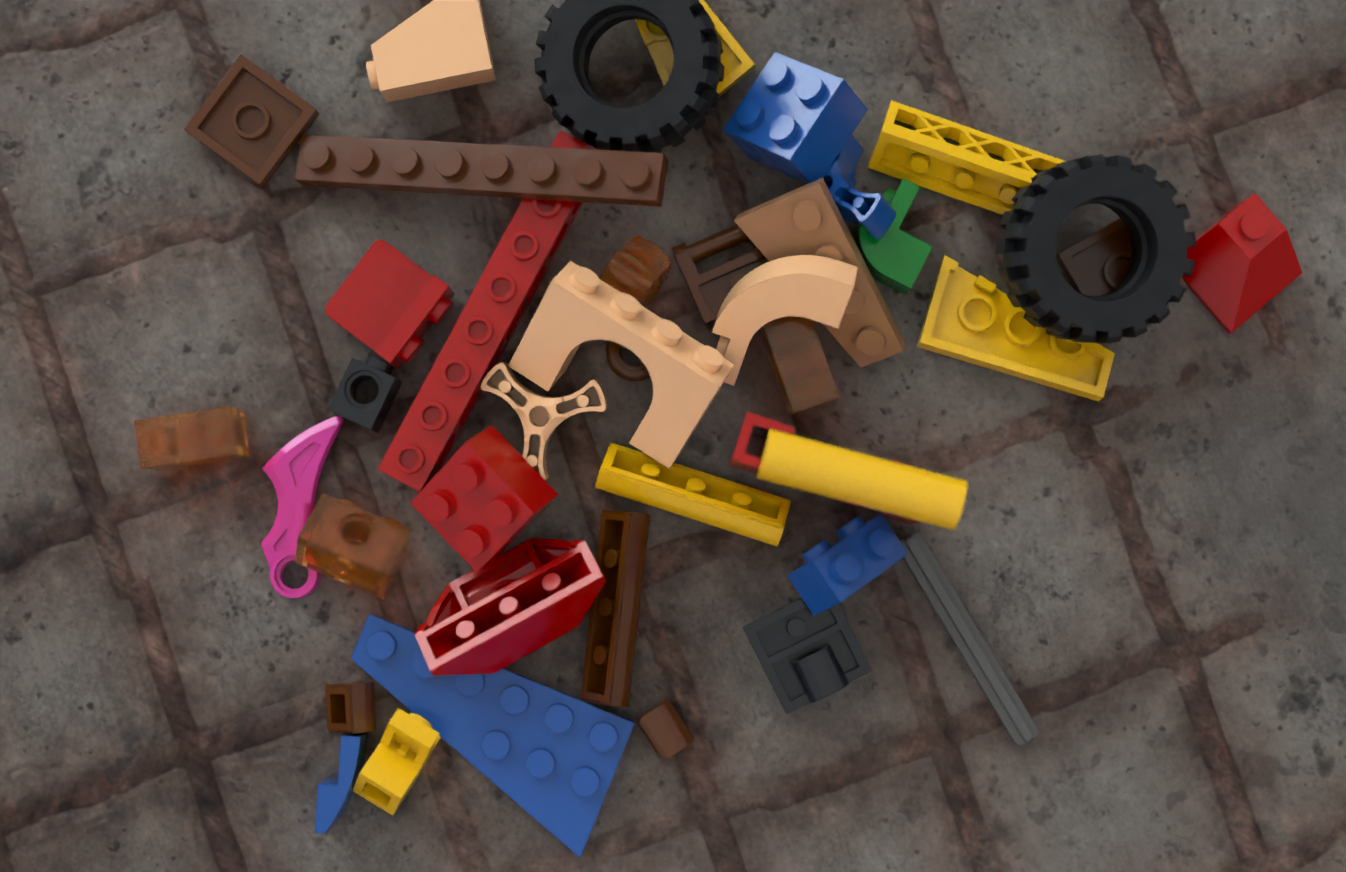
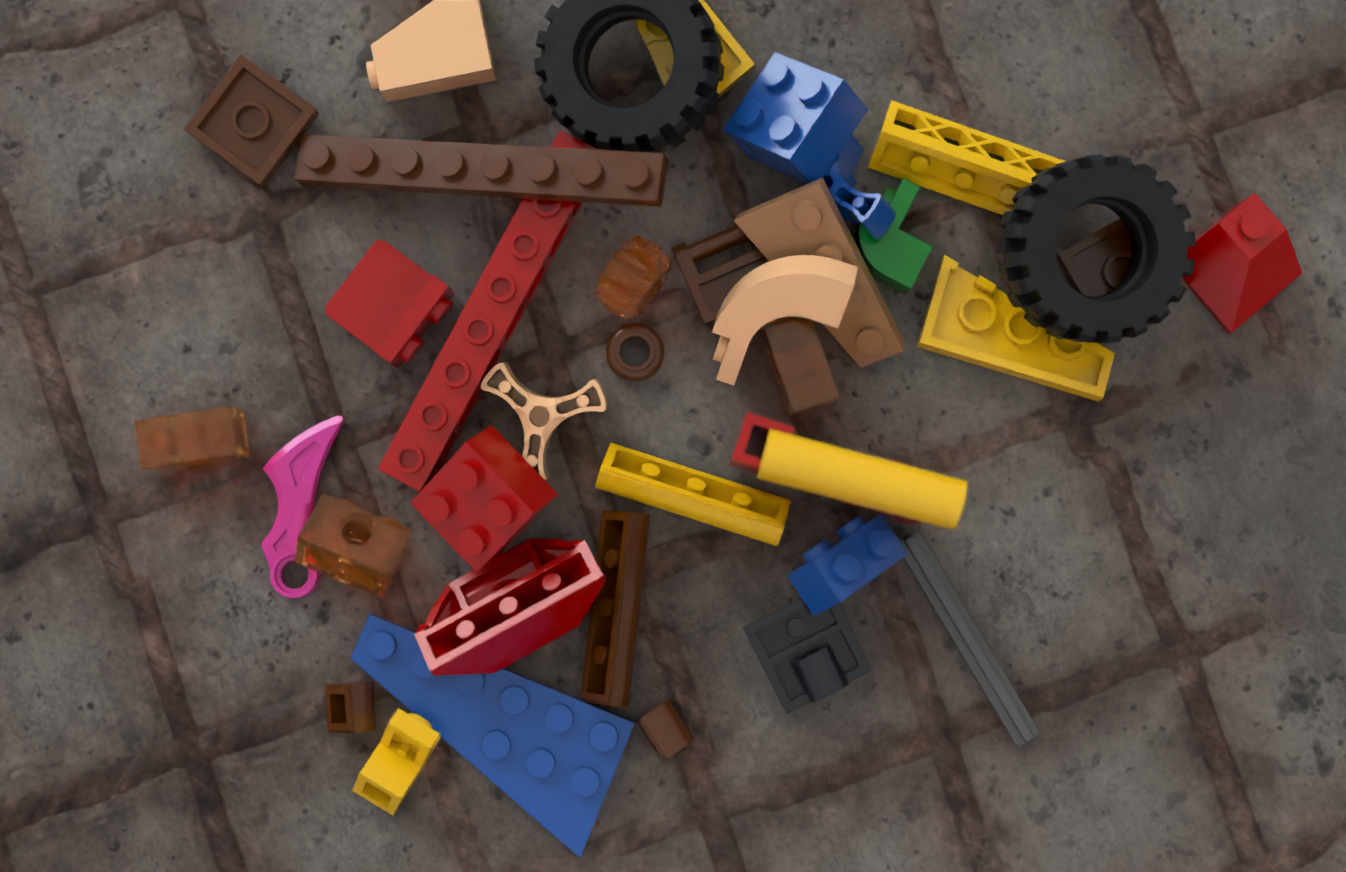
blue slope [315,732,368,834] -> none
black brick [327,355,402,433] -> none
light nougat arch [508,261,734,469] -> none

